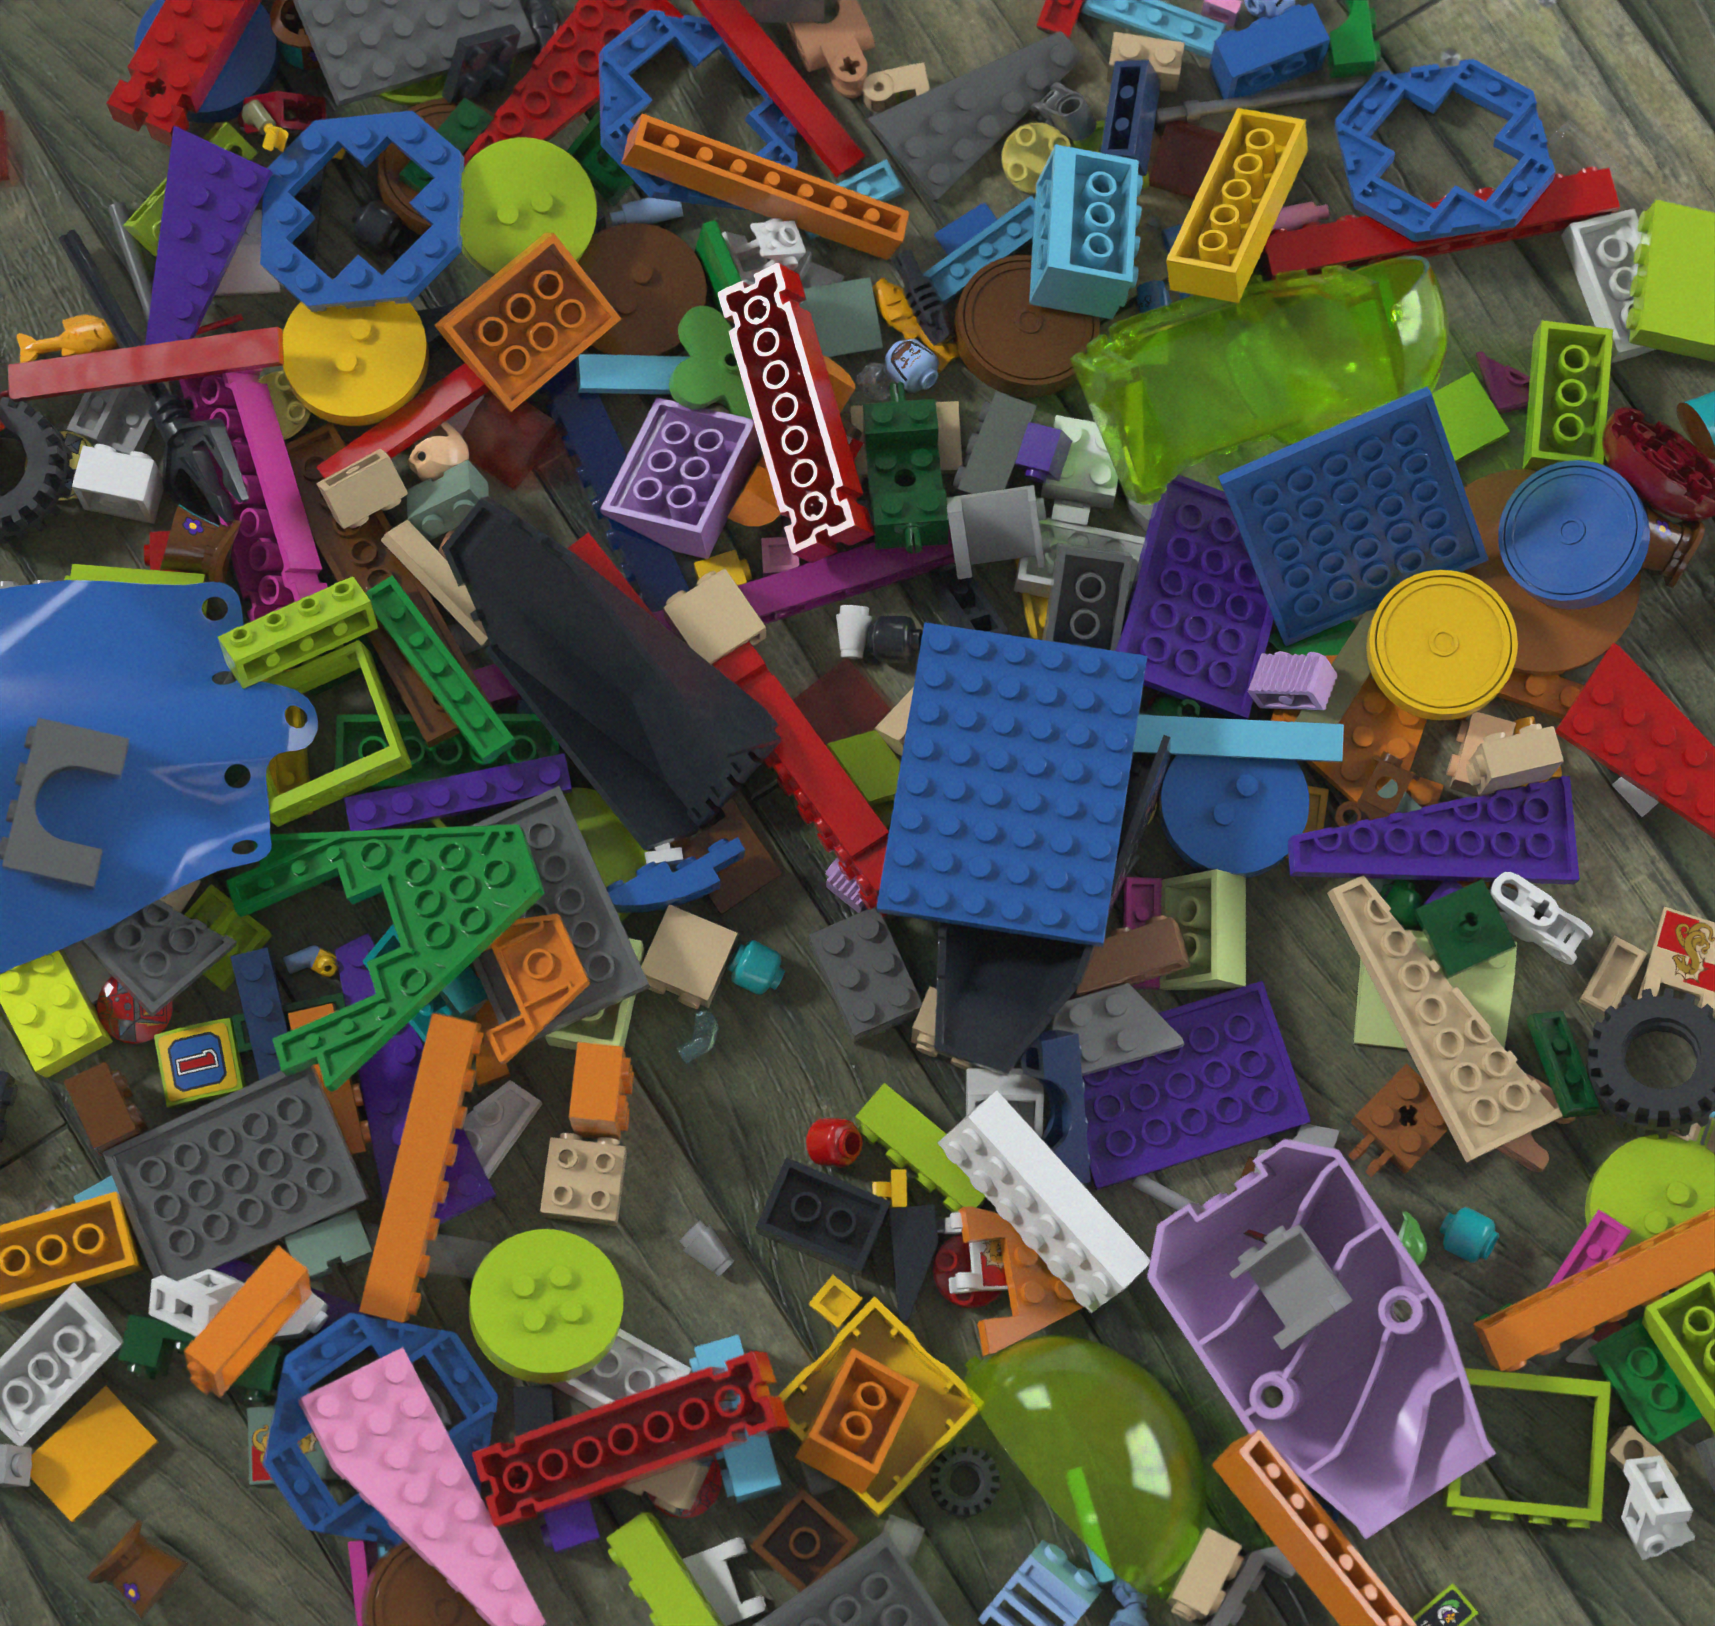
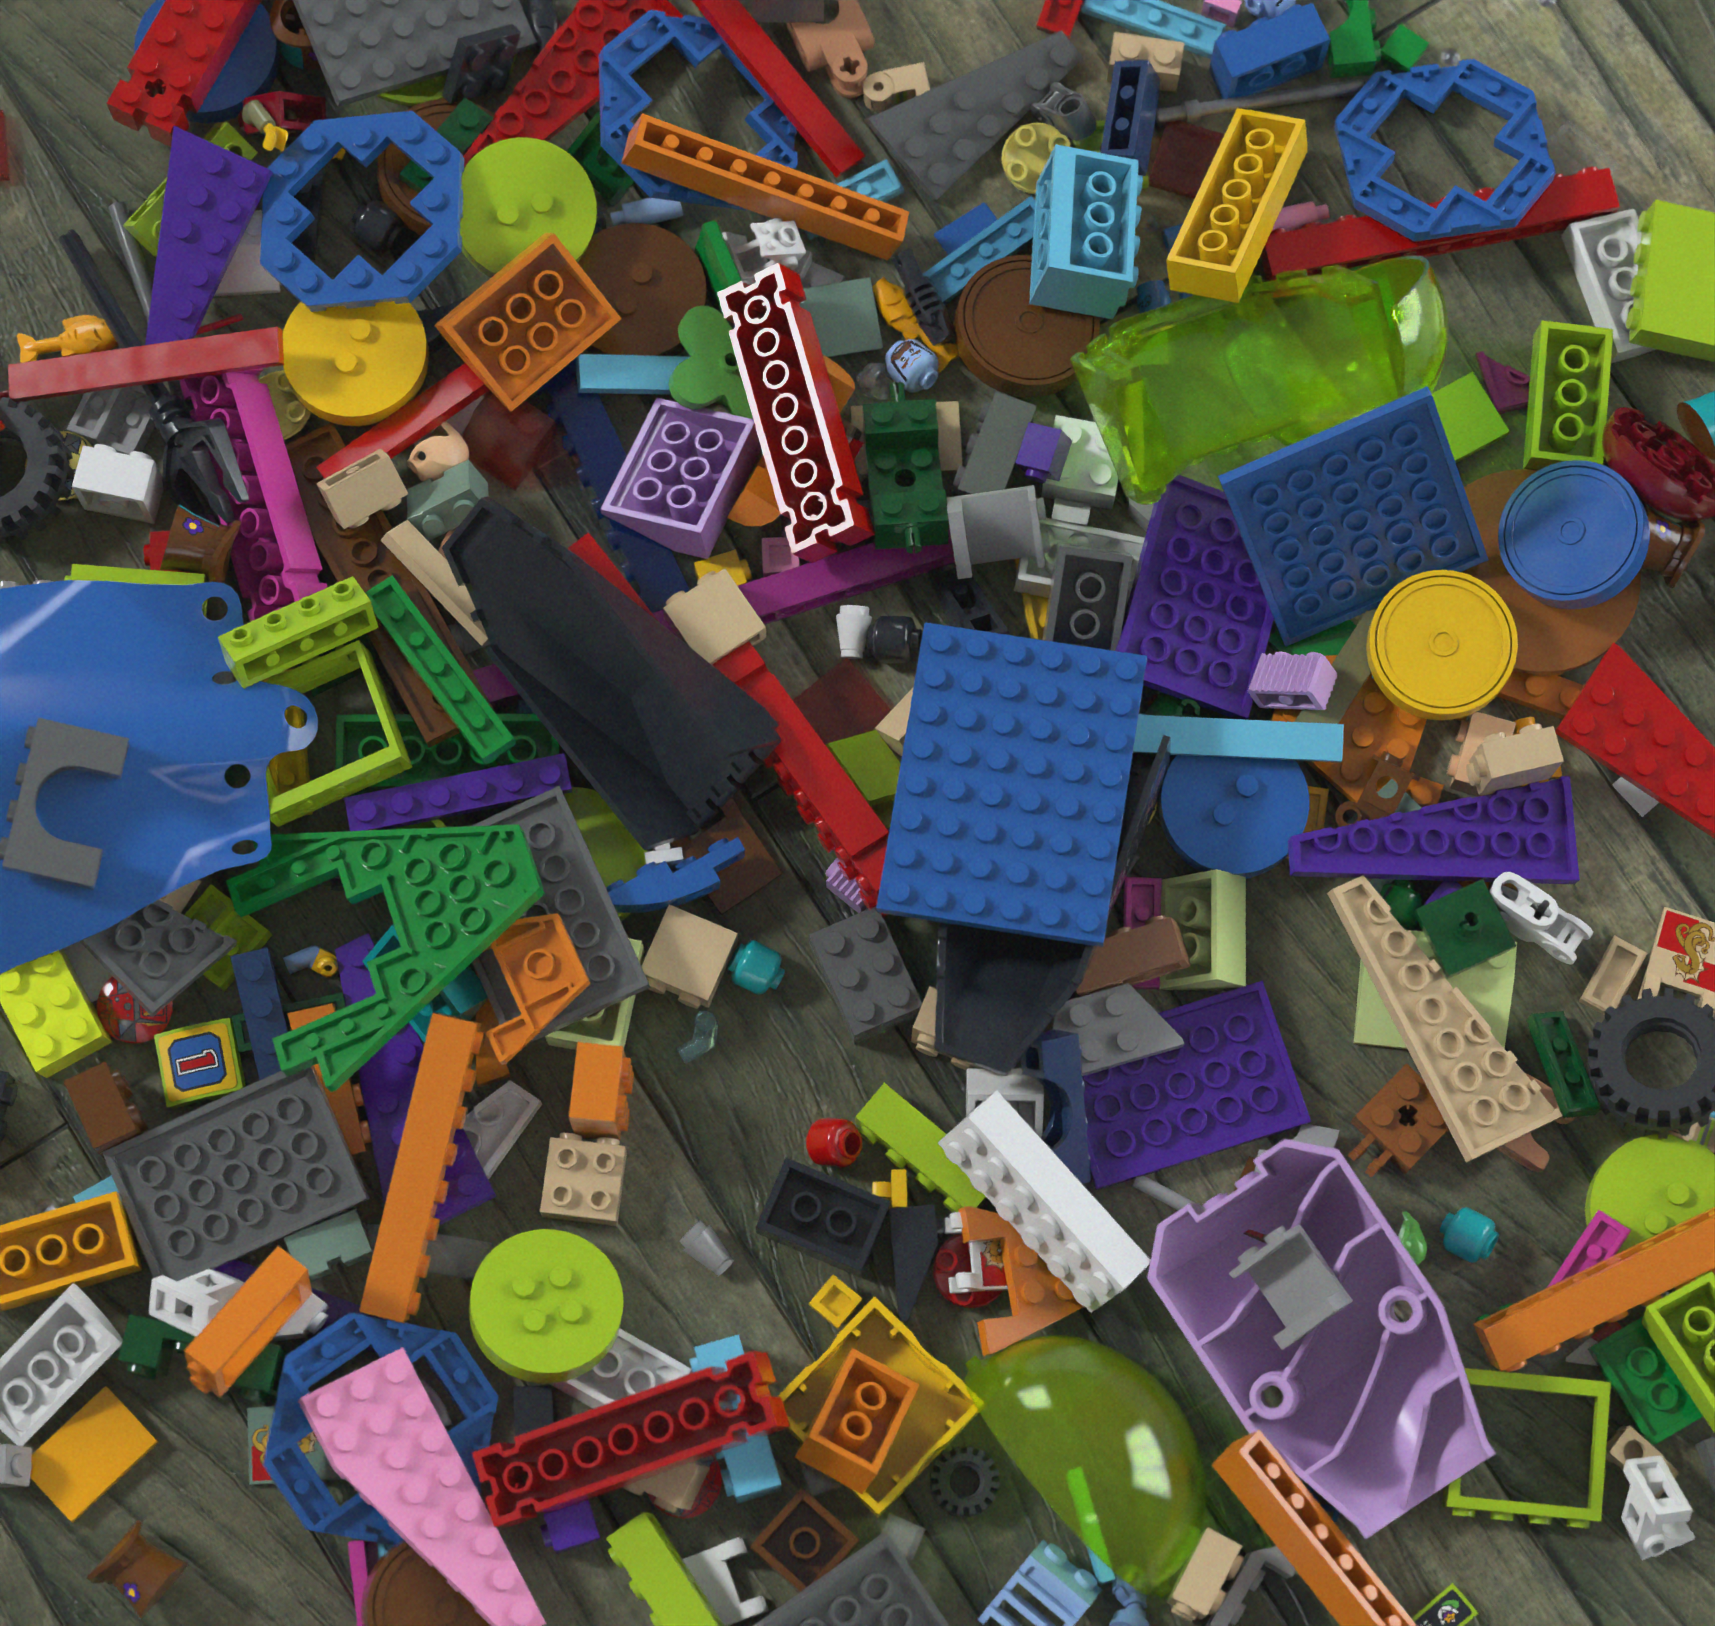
none -> green tile [1381,24,1429,72]

